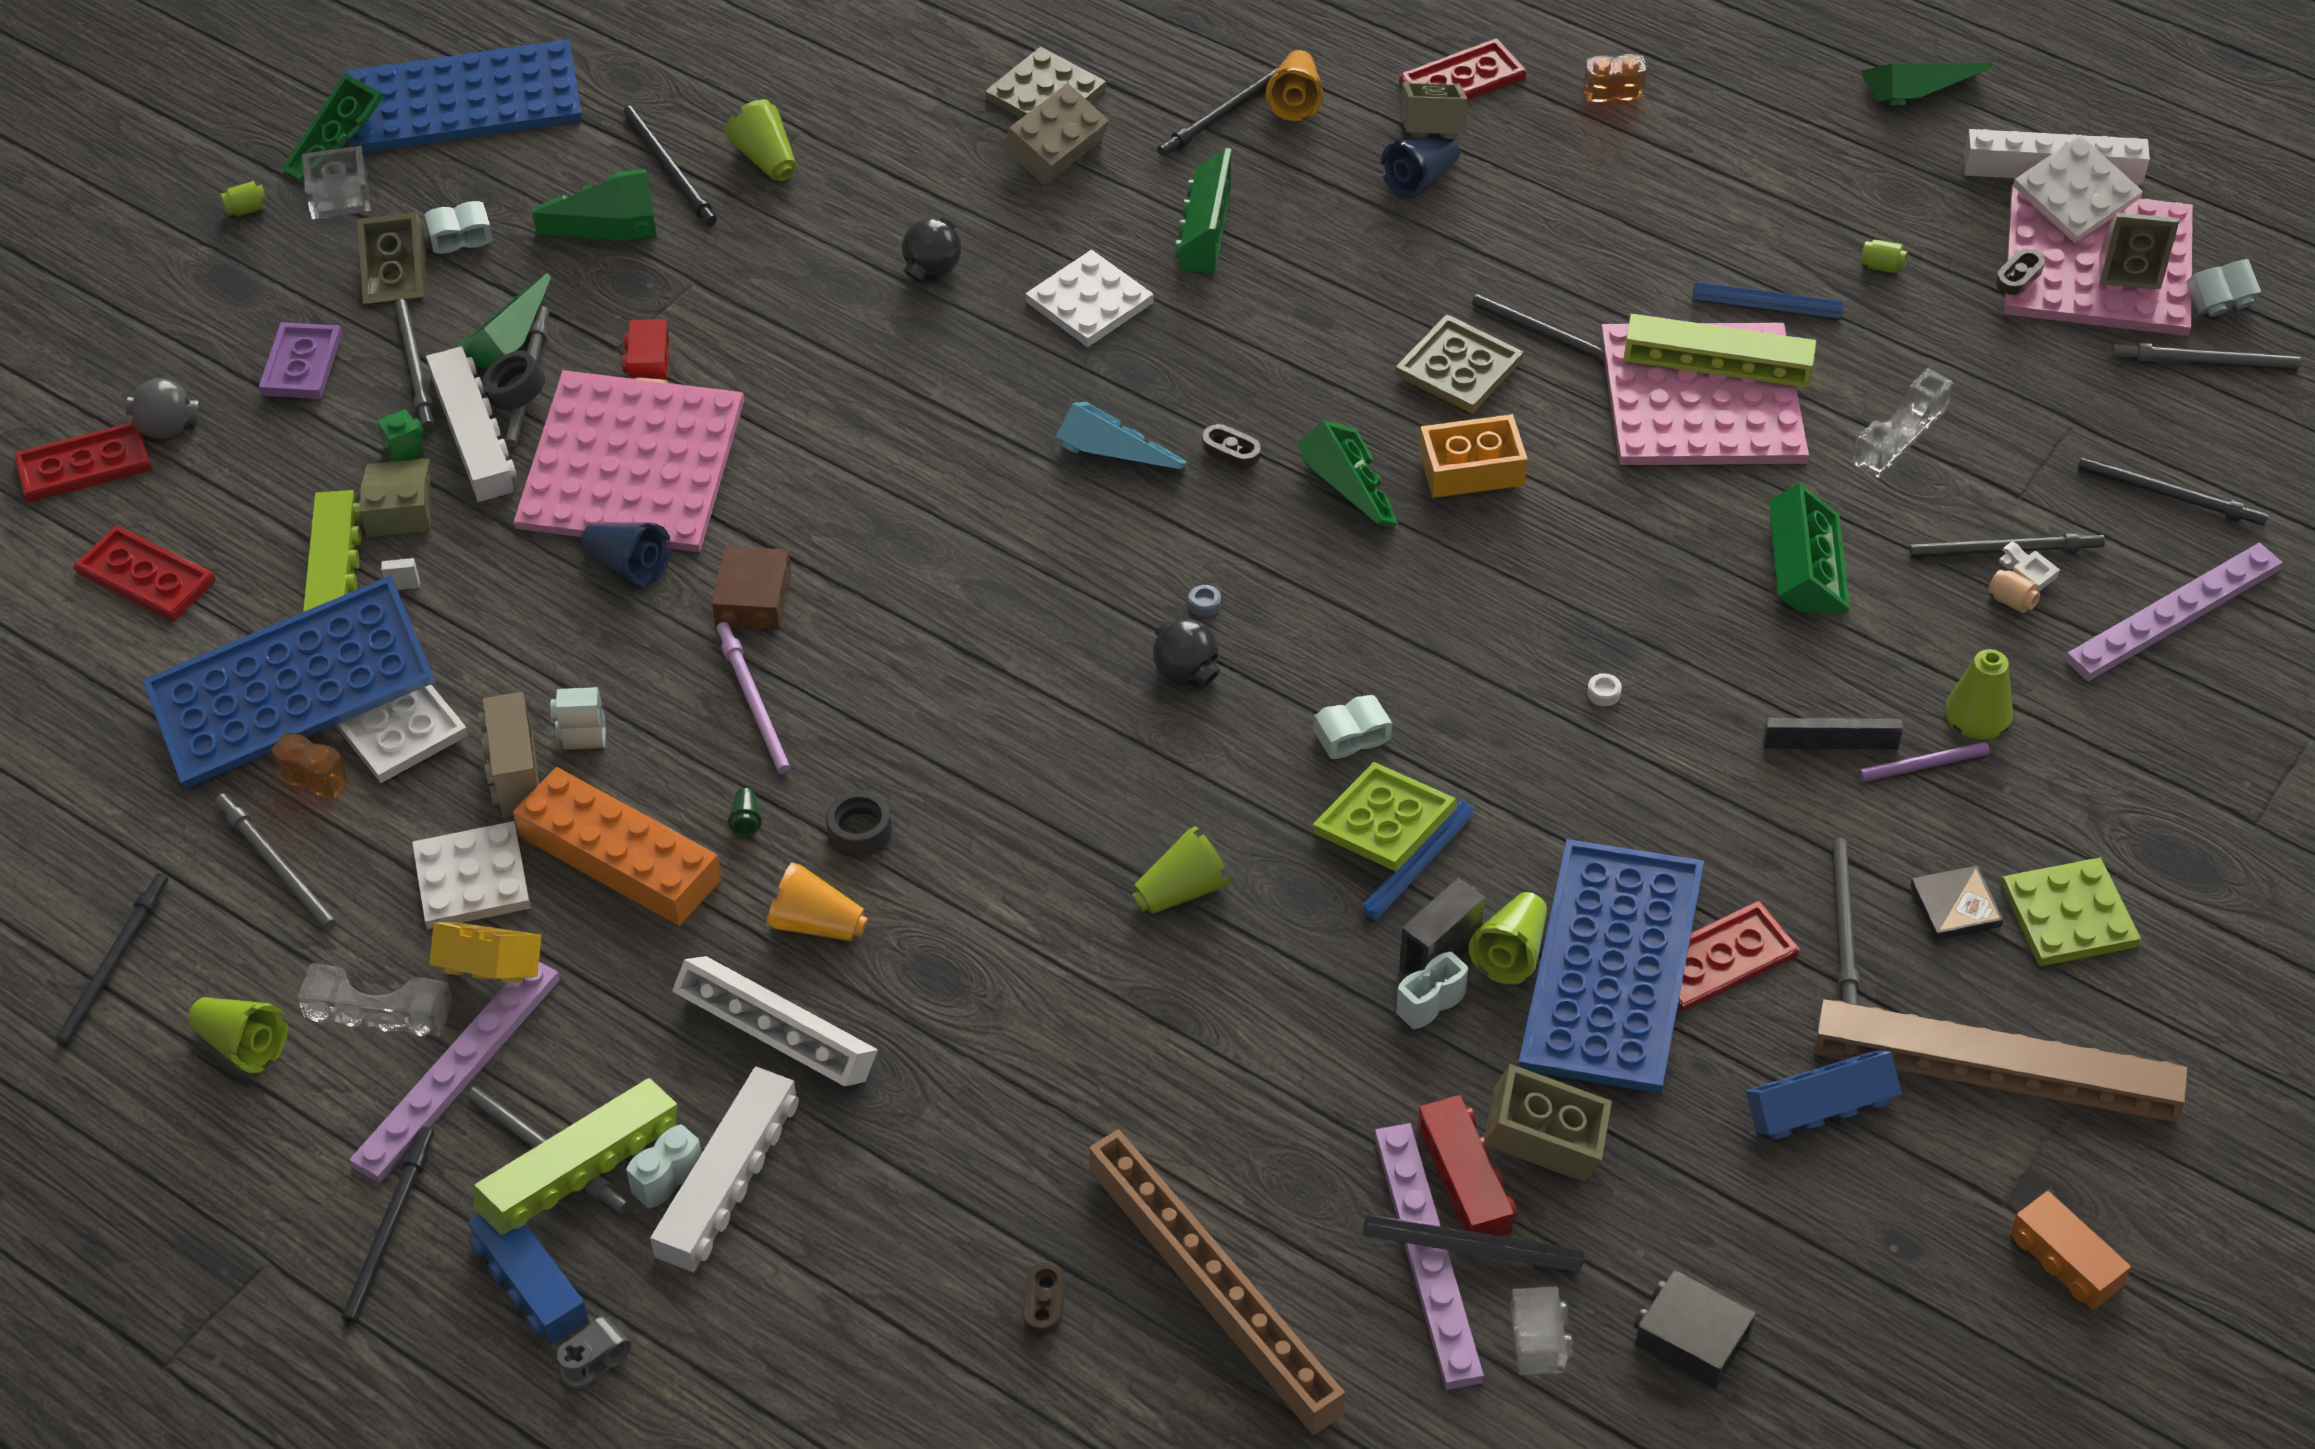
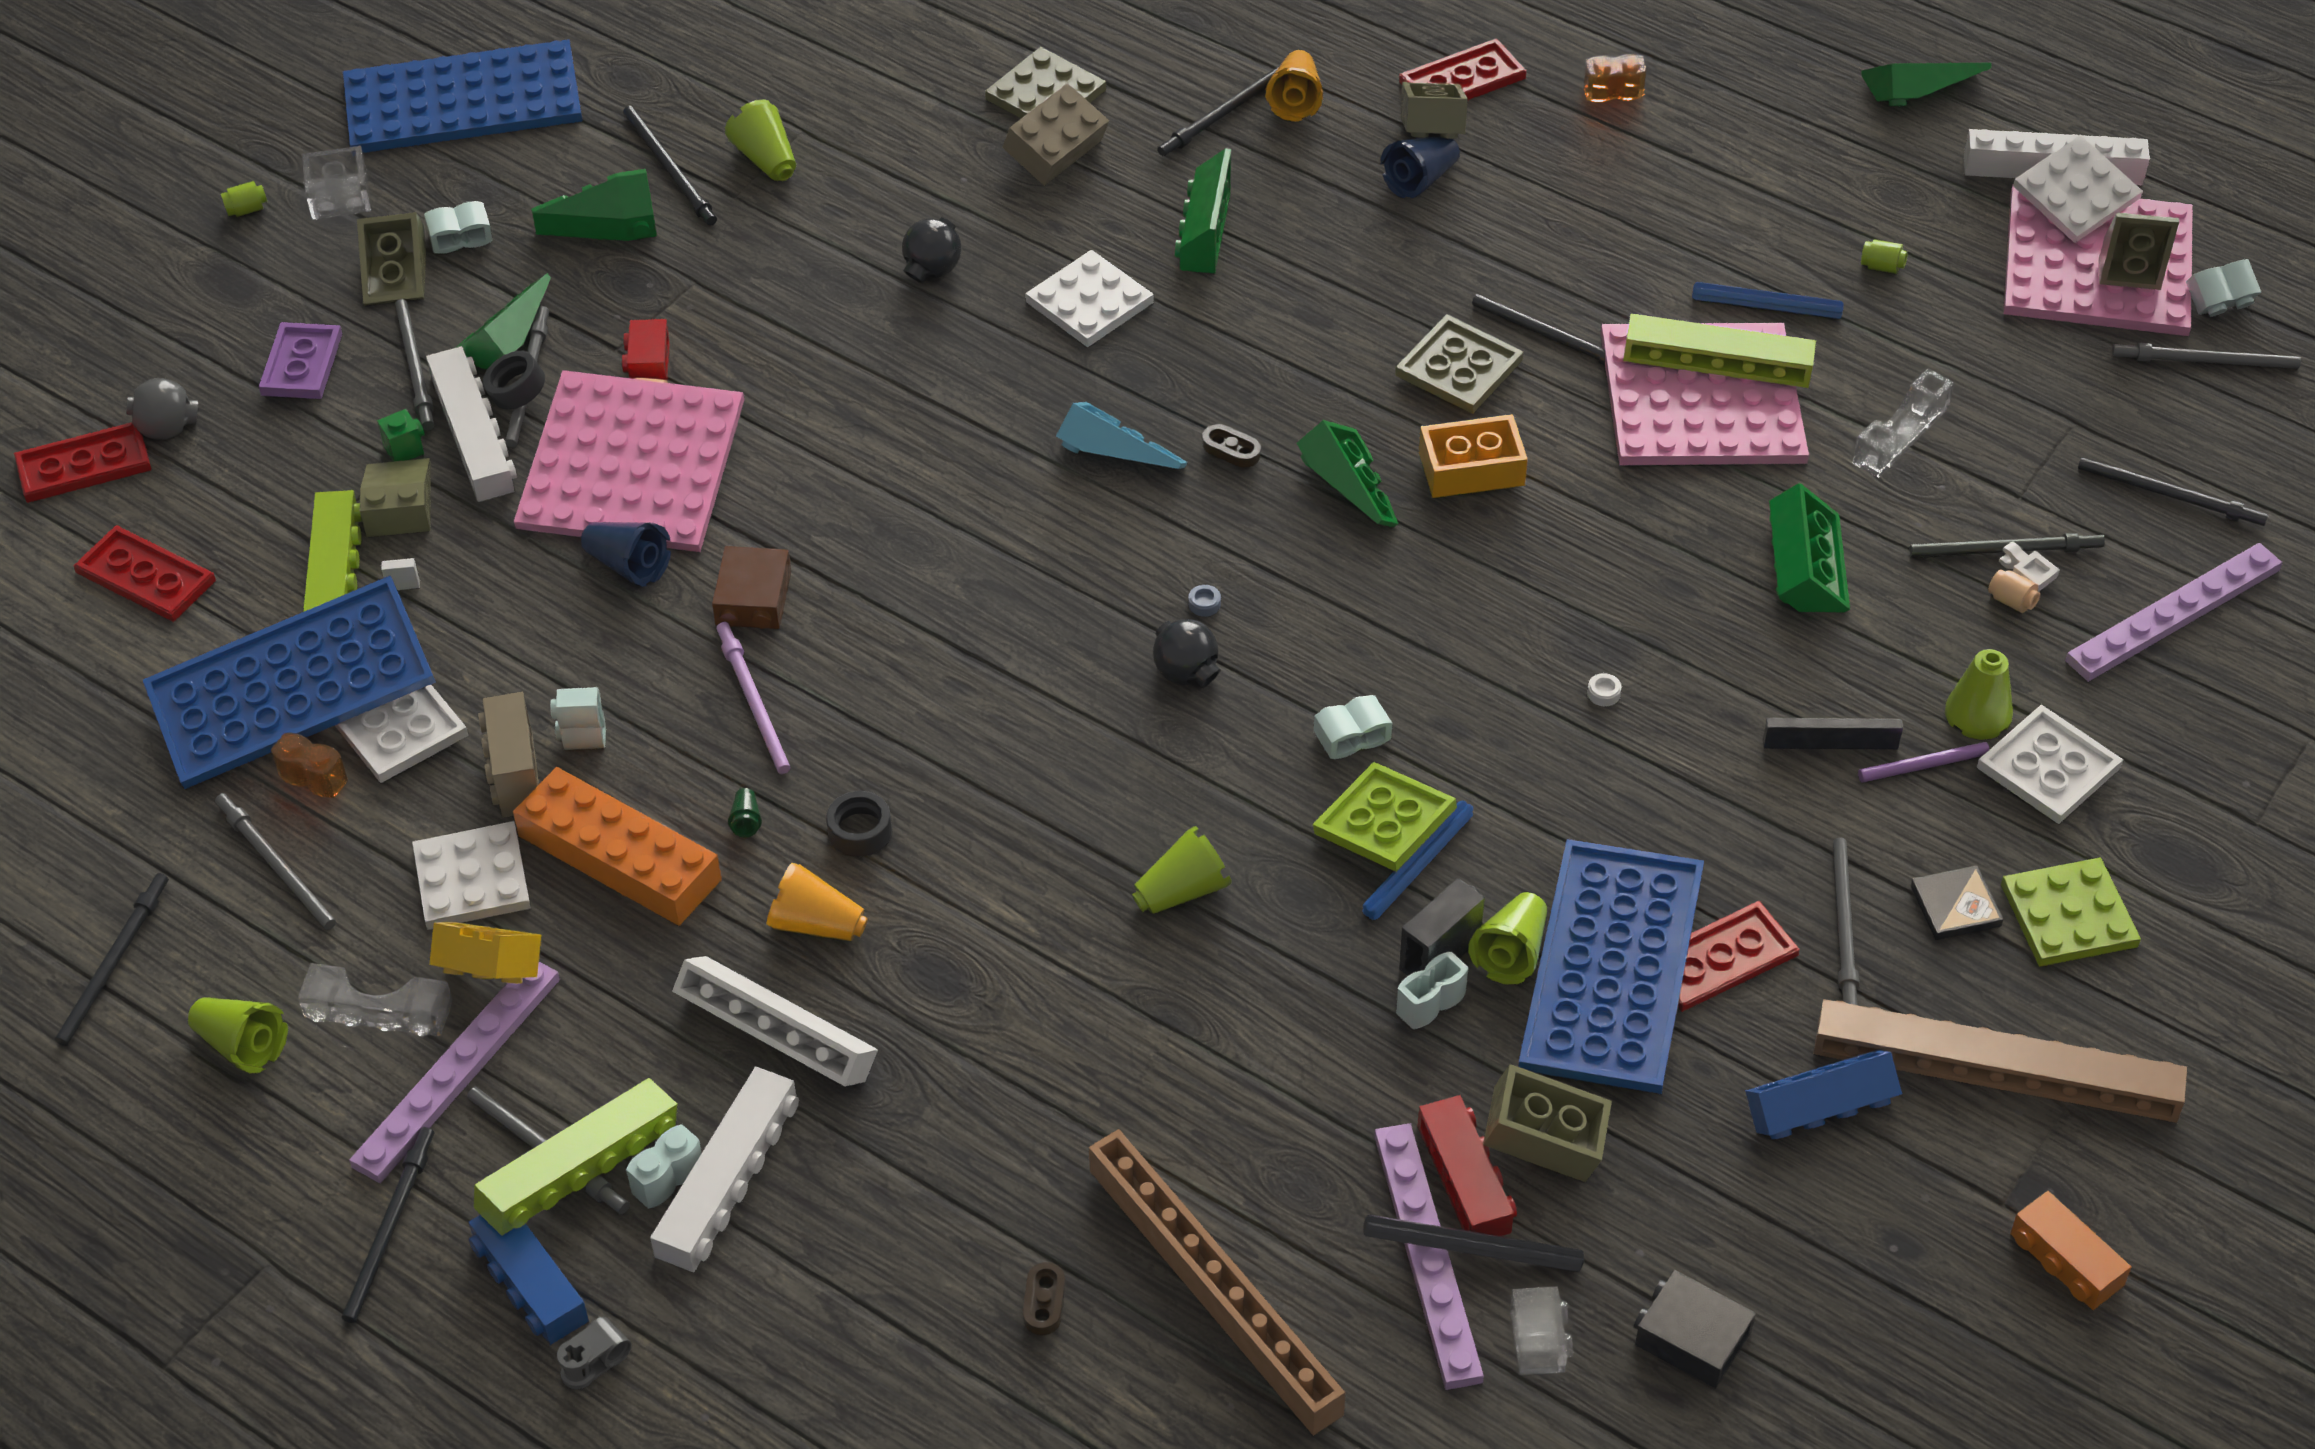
green wedge [281,72,385,182] -> none
dark brown plate [1996,249,2045,295] -> none
none -> white plate [1977,705,2123,824]

